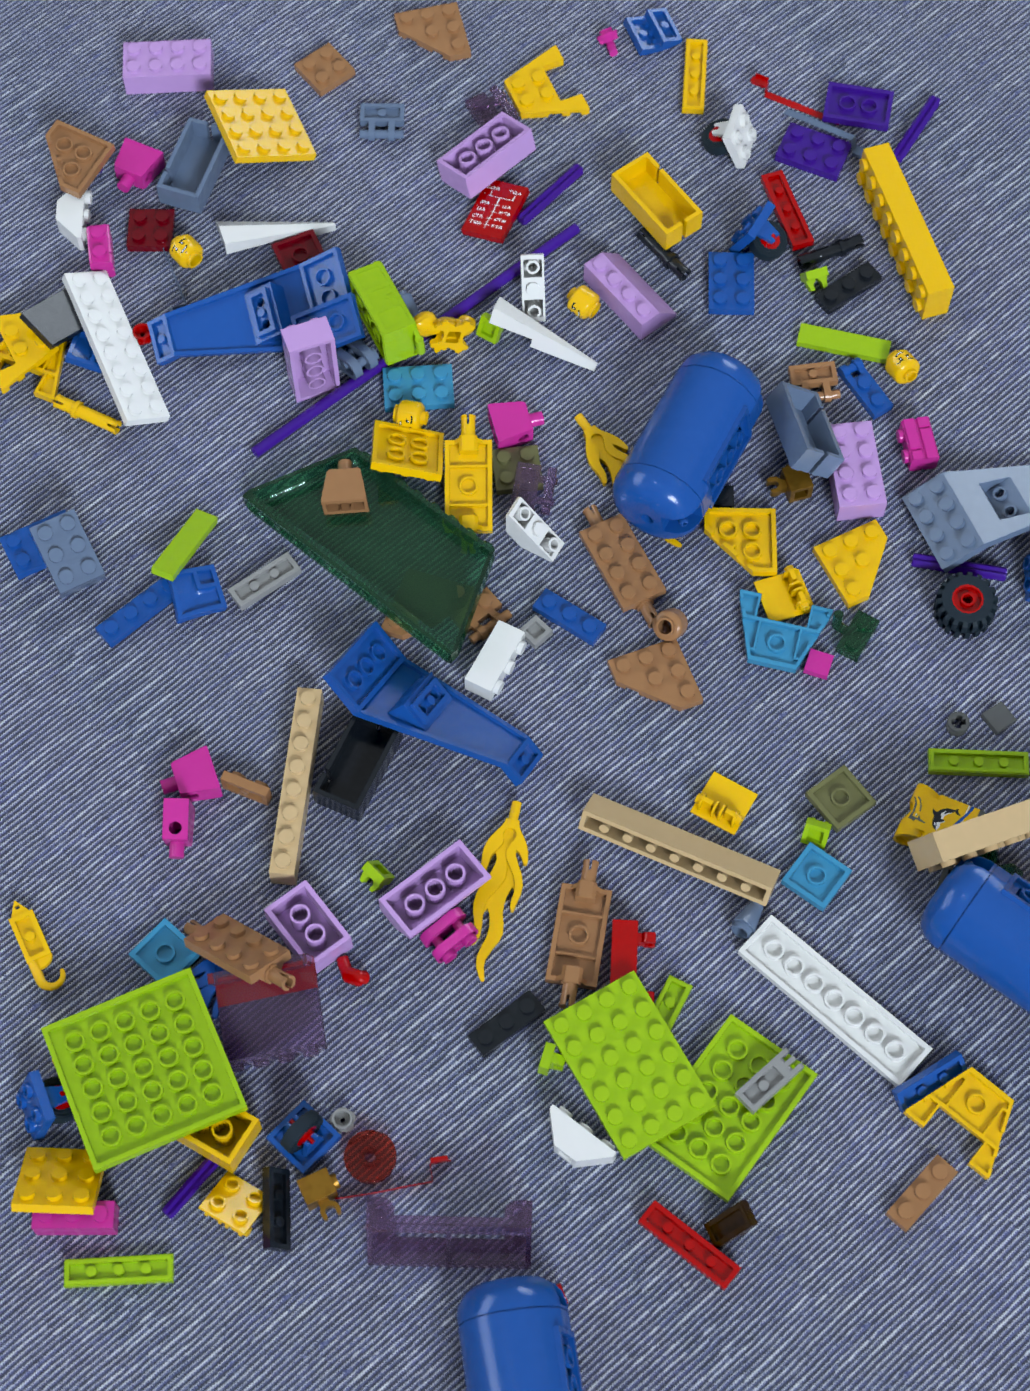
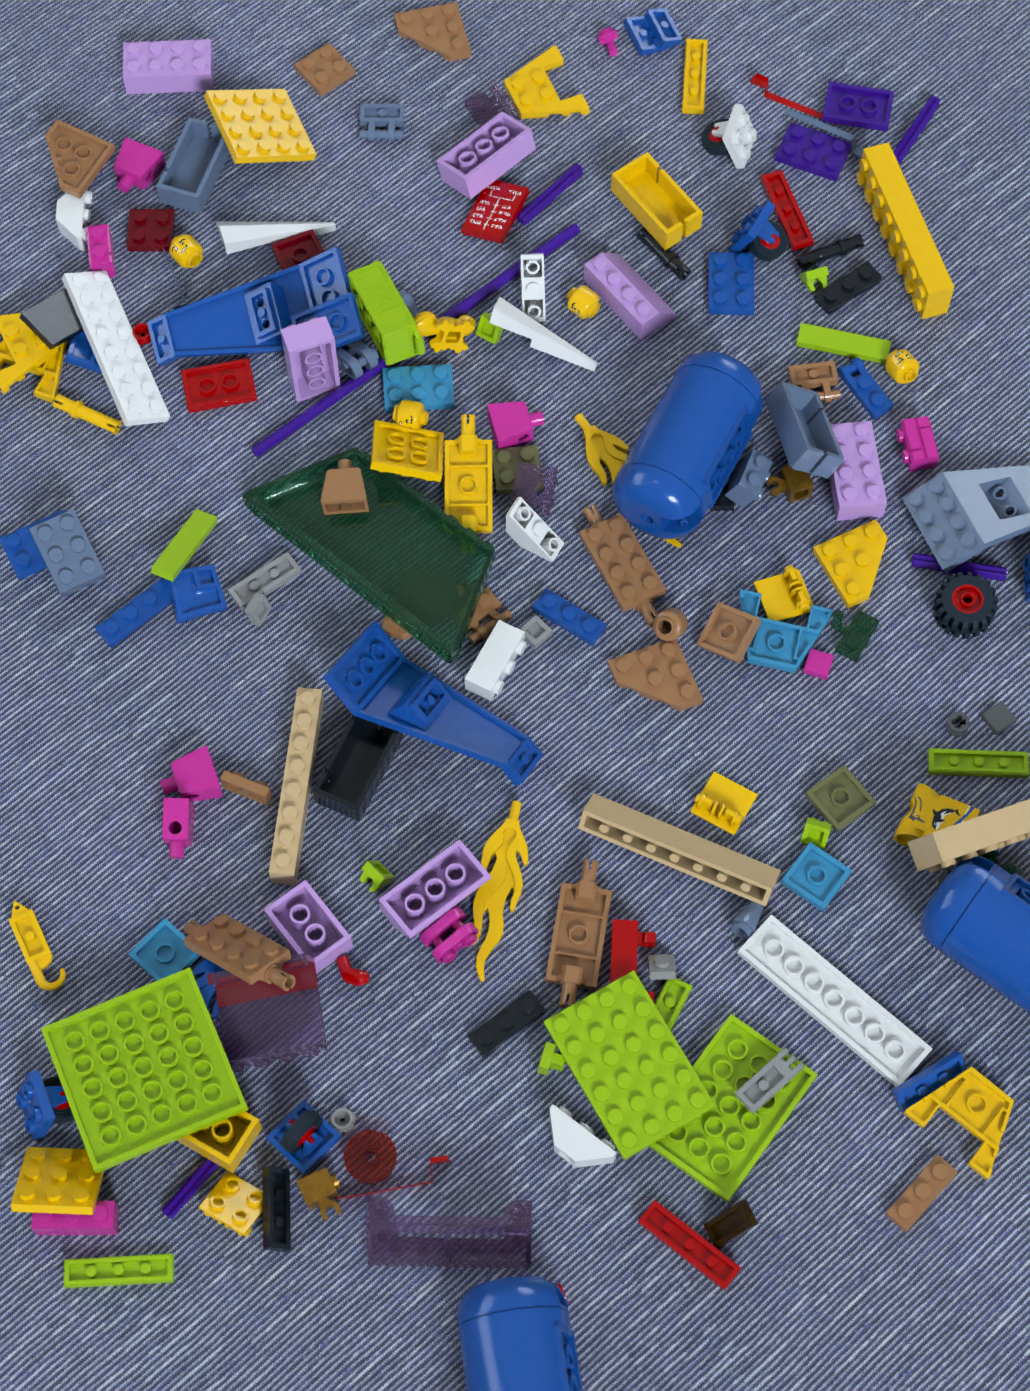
yellow plate [704,507,777,576] -> none
none -> red tile [181,358,258,413]
none -> light grey plate [244,592,272,627]
none -> light grey plate [648,954,676,980]
none -> medium nougat plate [696,602,762,664]
none -> sand blue brick [725,449,773,508]

